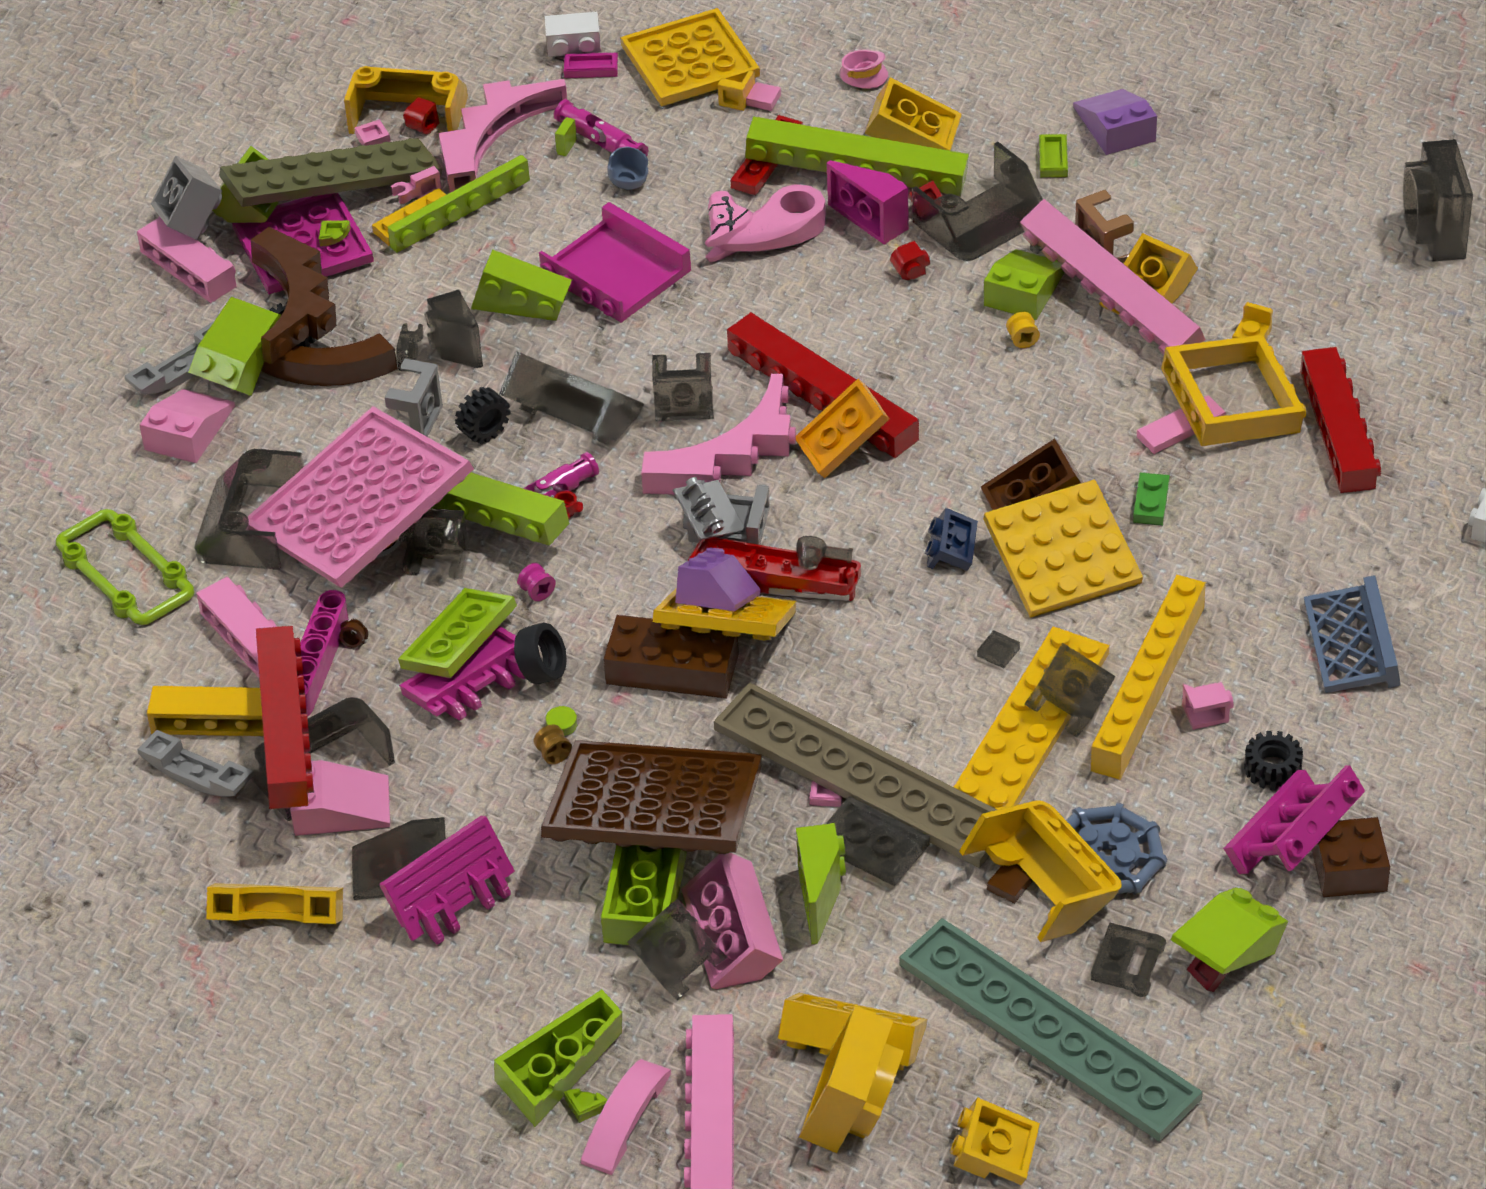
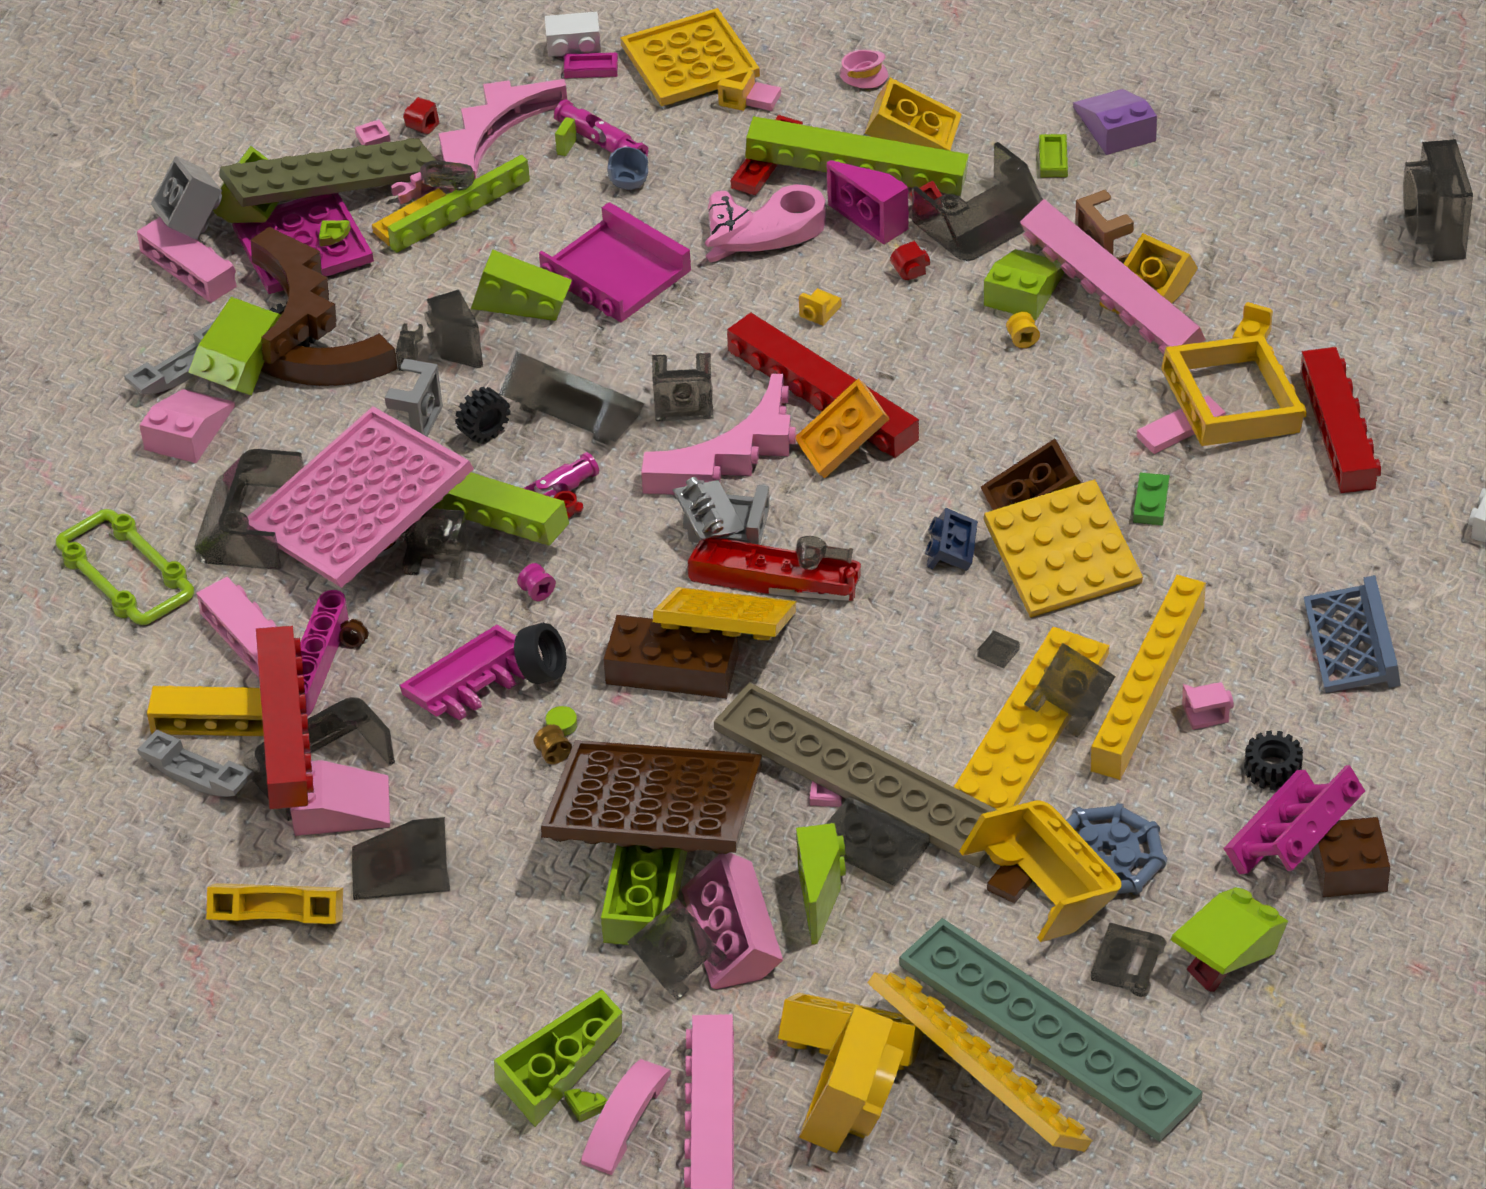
yellow windscreen [344,66,468,134] -> none
dark pink hinge [379,816,515,945] -> none
lime plate [398,588,517,678] -> none
medium lavender slope [675,548,760,611] -> none
yellow plate [950,1097,1040,1185] -> none
none -> clear smoke plate [420,161,474,190]
none -> yellow bracket [799,288,842,326]
none -> yellow plate [867,972,1092,1152]

